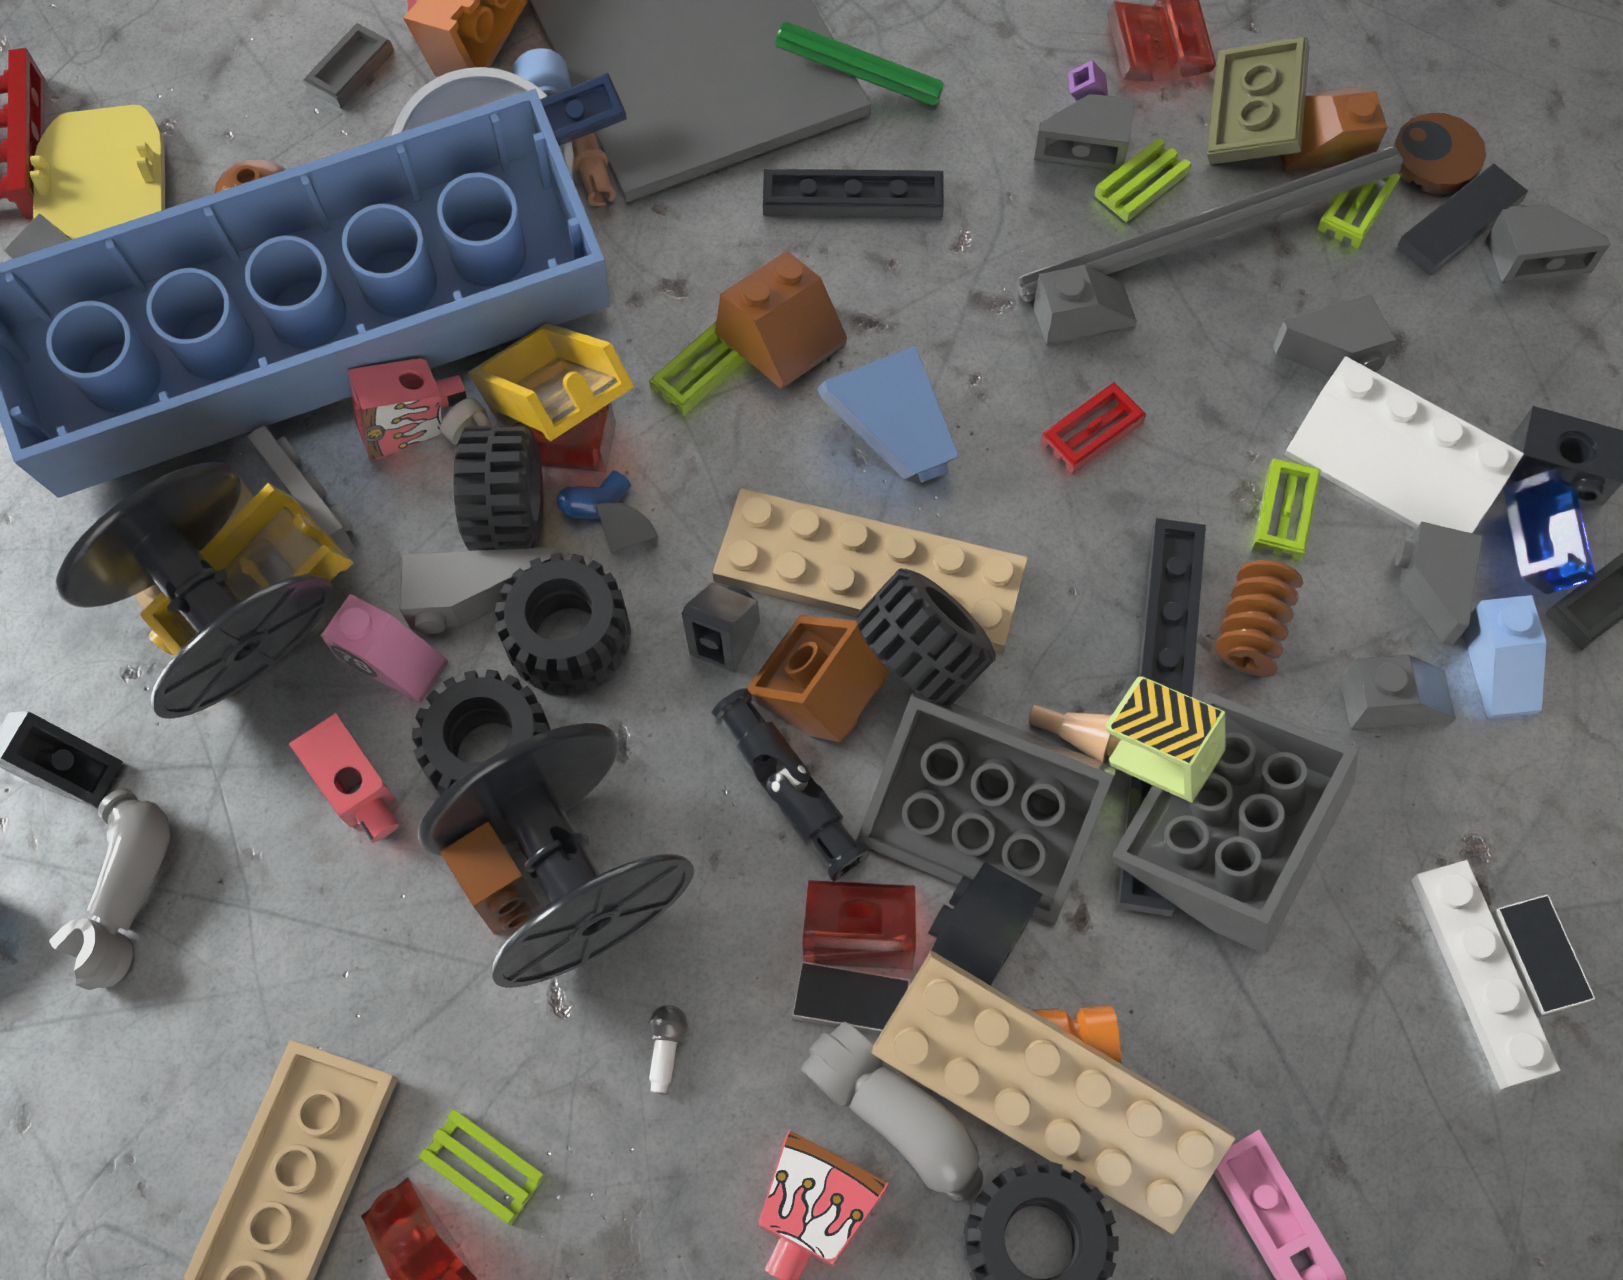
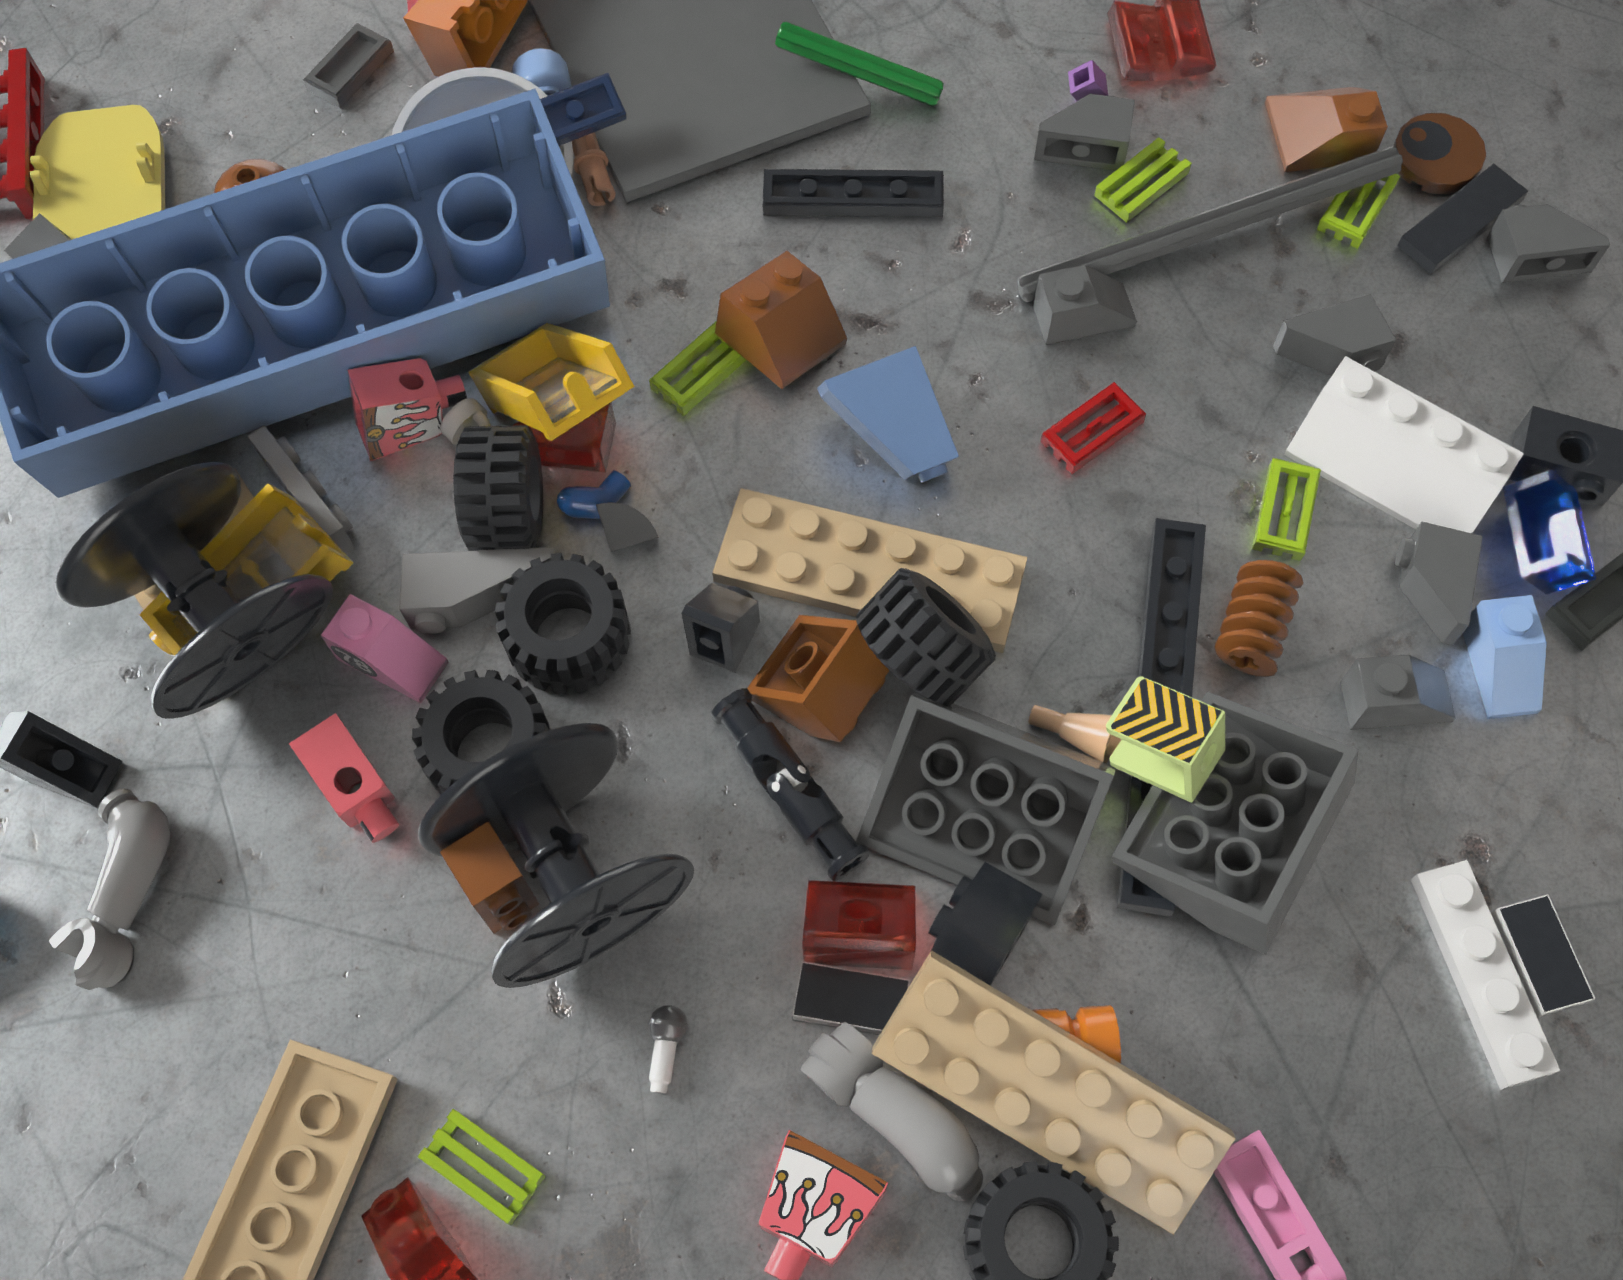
olive tile [1207,36,1310,165] -> none

